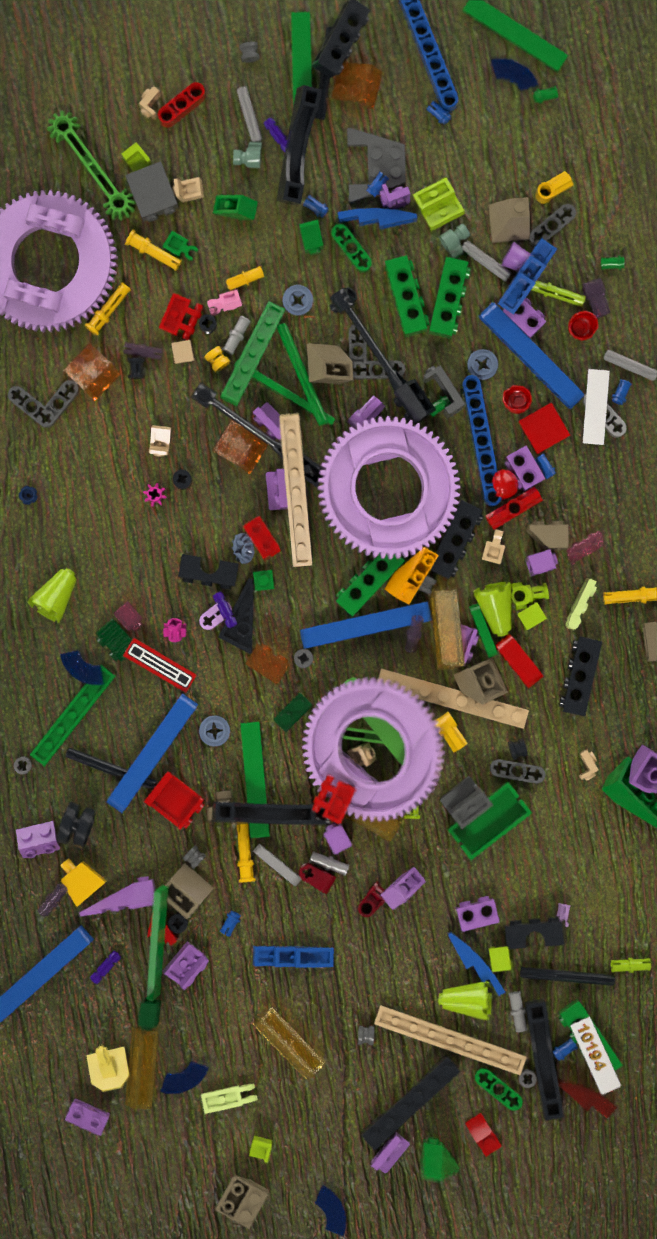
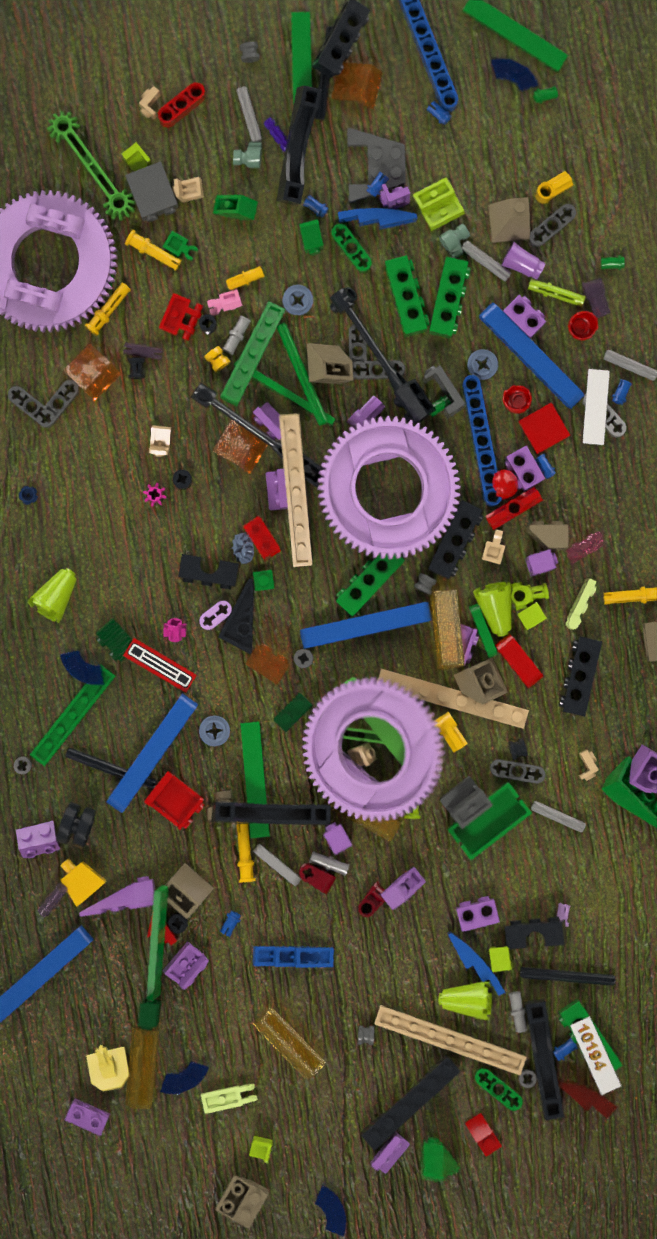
dark purple axle [90,950,121,984] -> none
clear pink brick [113,601,144,632] -> none
tan slope [171,340,194,364] -> none
dark grey wheel [182,845,206,869] -> none
dark purple axle [213,592,237,628] -> none
red plate [312,774,357,825] -> none
light orange slope [384,547,439,604] -> none
clear purple pin [405,615,424,653] -> none
blue slope [498,237,557,315] -> none
lime pin [610,957,651,973] -> none
none -> light grey axle [531,801,586,832]

